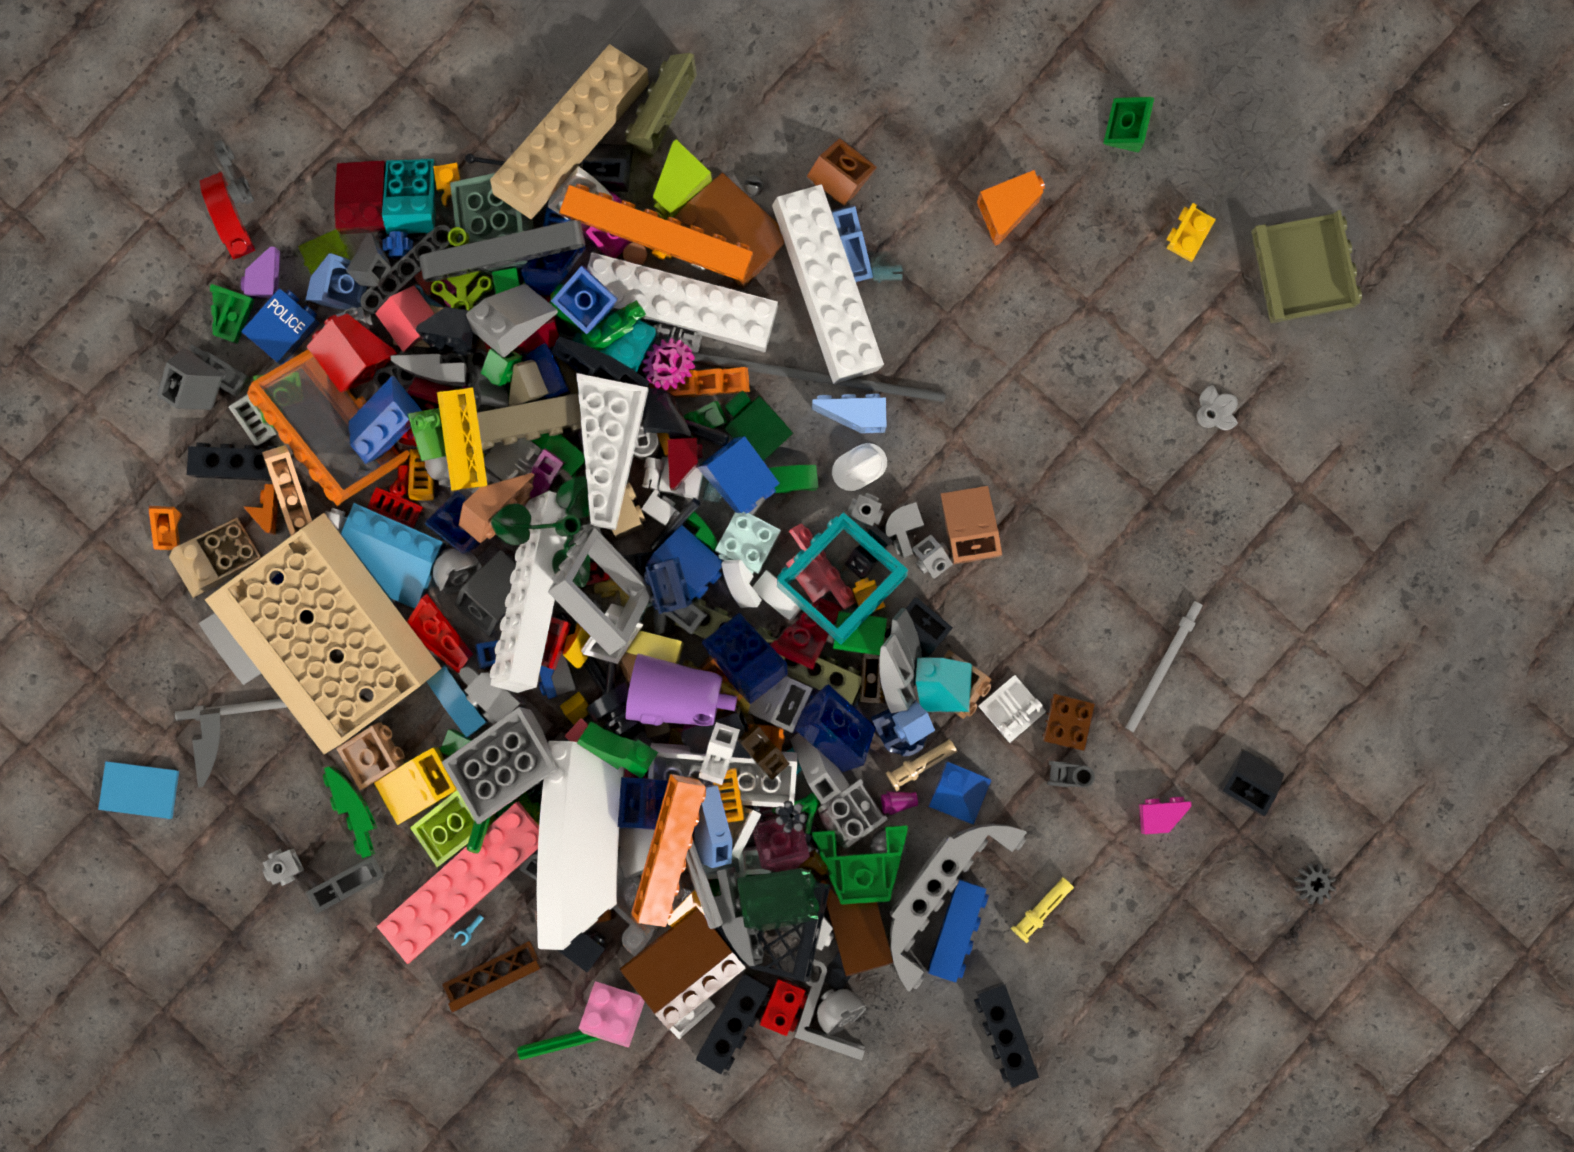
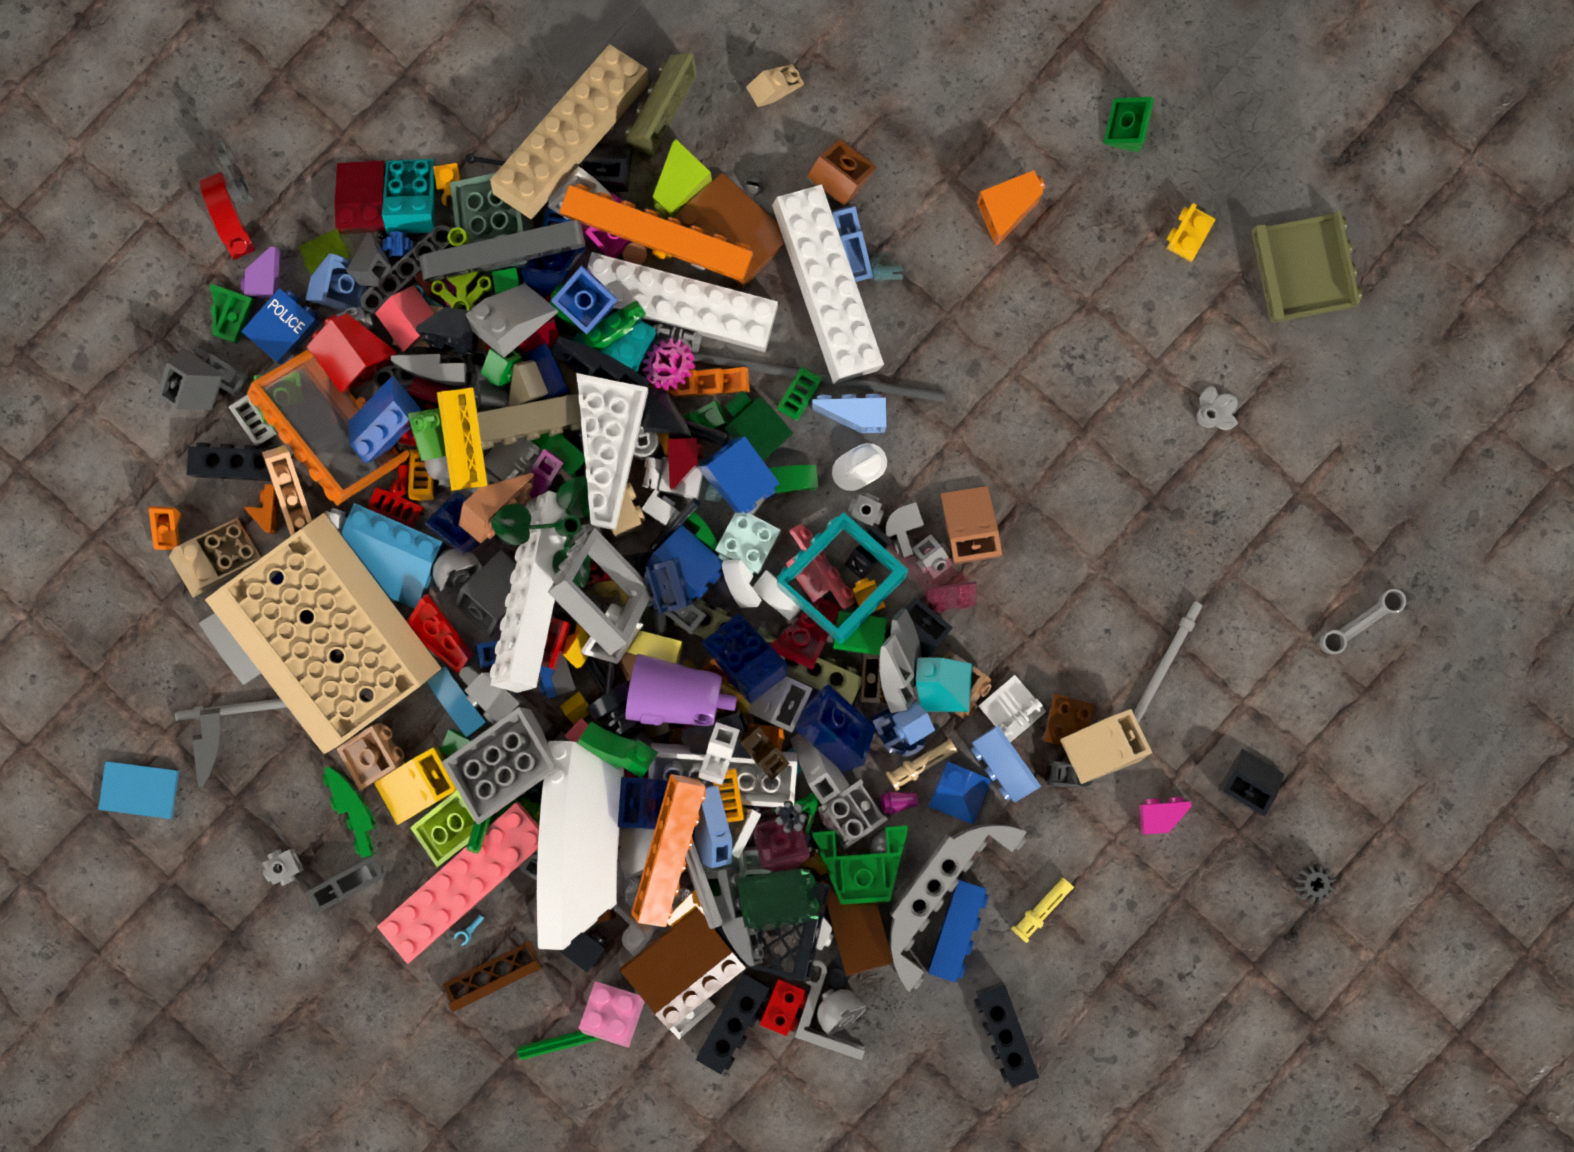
none -> tan slope [746,64,804,107]
none -> green slope [777,366,823,421]
none -> clear pink hinge [926,581,977,612]
none -> medium blue slope [970,726,1041,803]
none -> tan slope [1060,709,1152,784]
none -> light grey piece [1320,589,1406,655]

